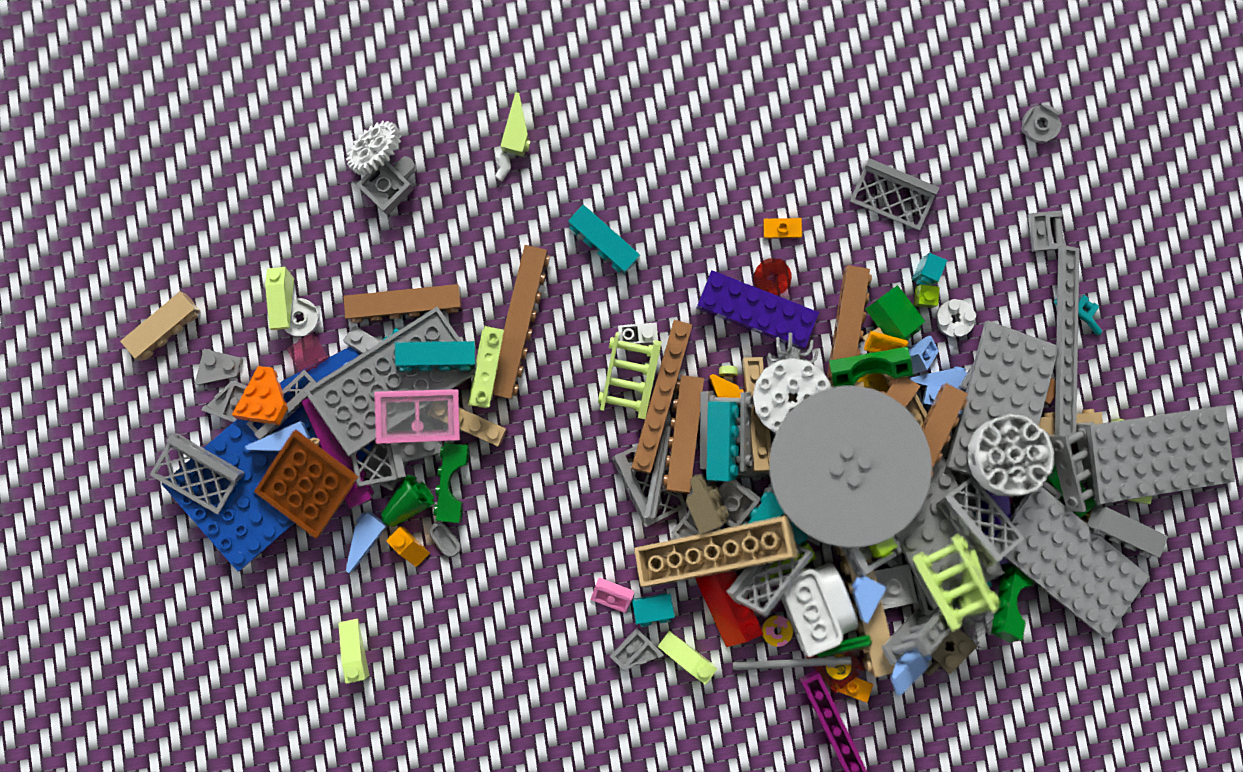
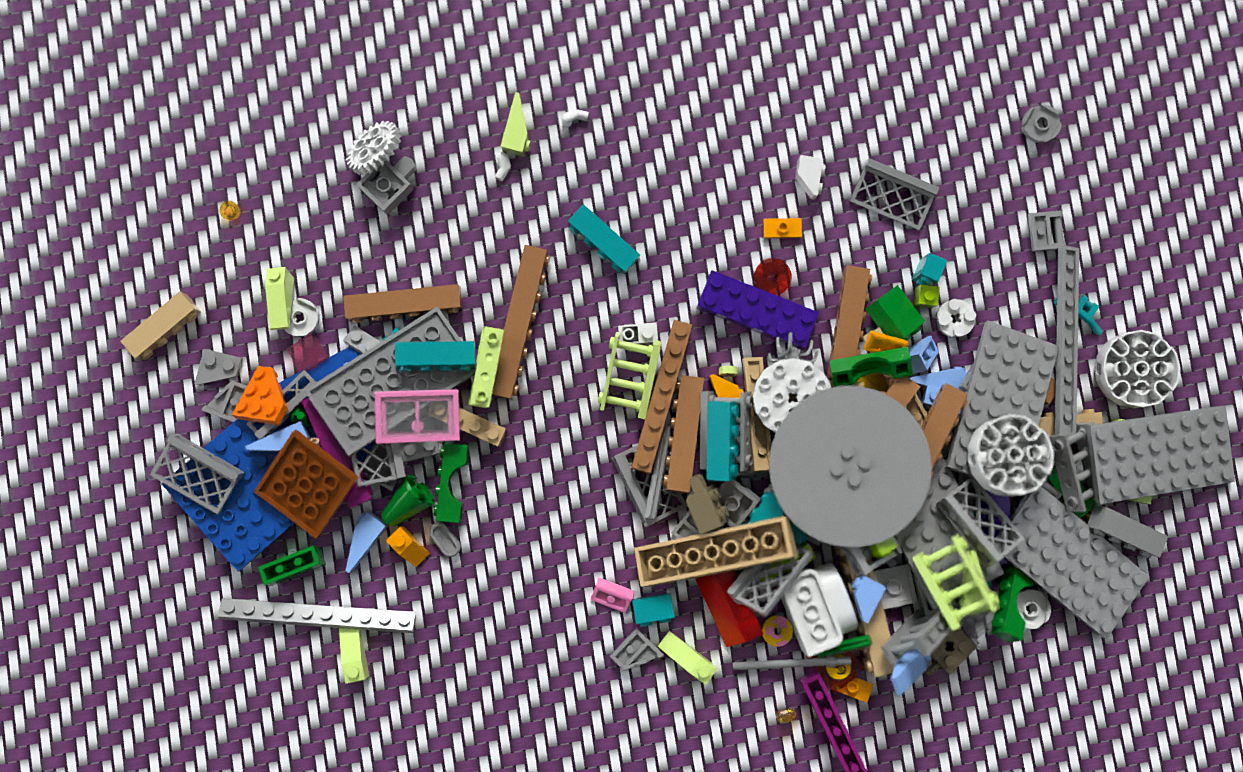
none -> plate [218,598,416,633]
none -> clear yellow tile [219,201,240,221]
none -> green brick [258,545,326,586]
none -> green plate [291,406,312,427]
none -> white arm [562,109,589,127]
none -> clear yellow tile [776,708,797,723]
none -> white slope [795,155,825,200]
none -> white plate [1017,589,1051,629]
none -> white brick [1094,330,1181,408]

